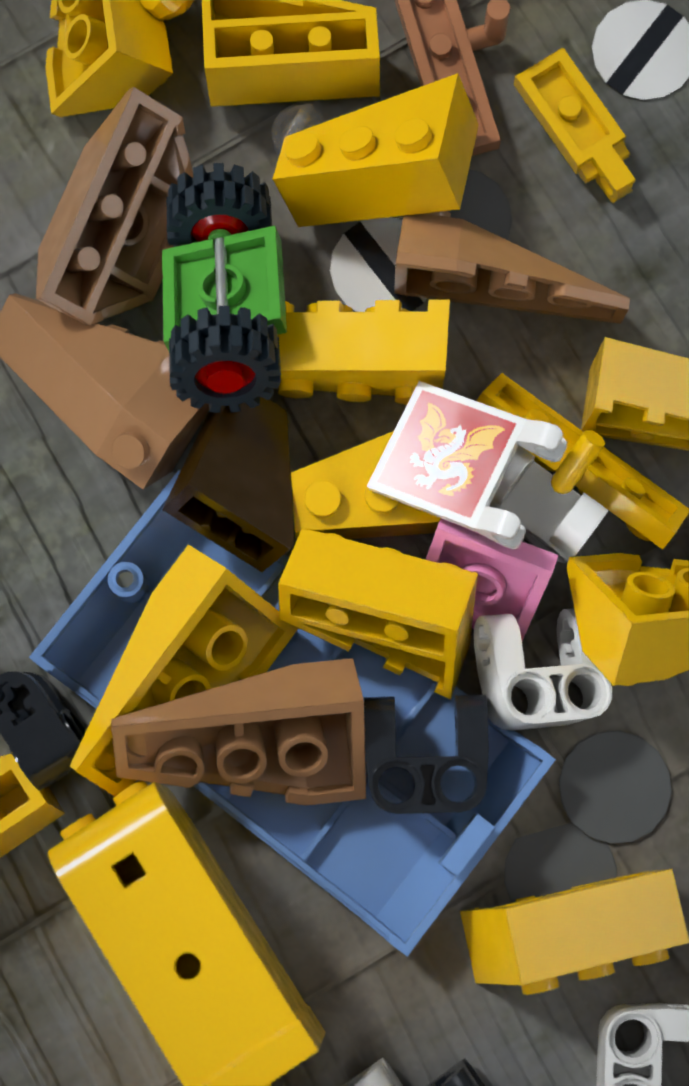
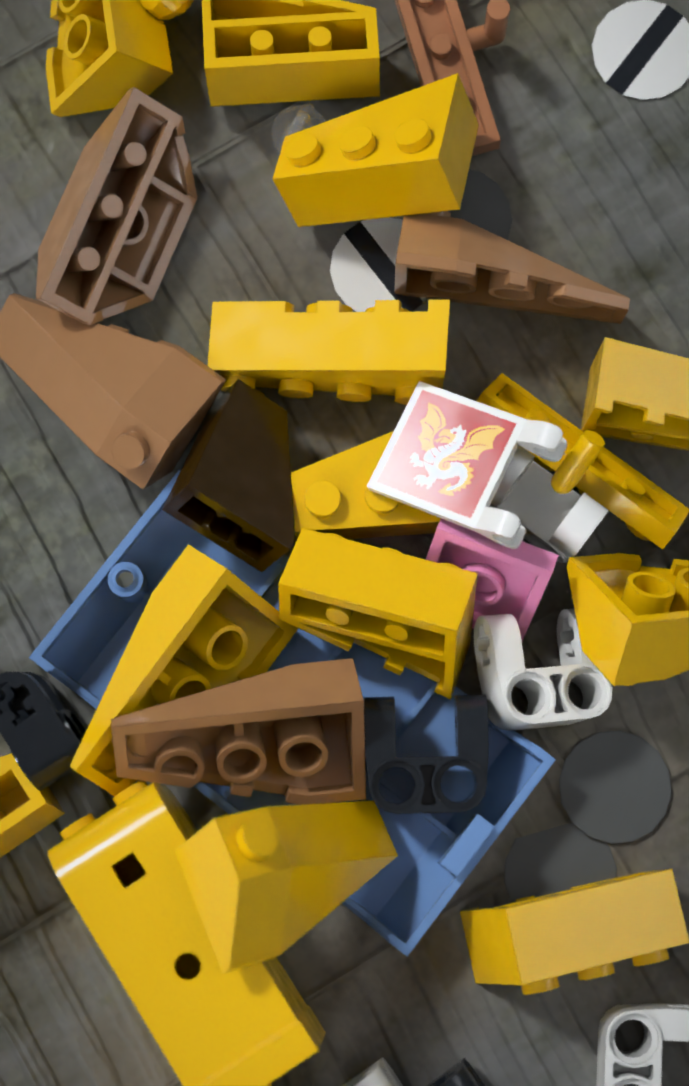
plate [162,163,287,413] -> none
yellow hinge [514,48,636,204] -> none
none -> yellow wedge [175,800,398,974]

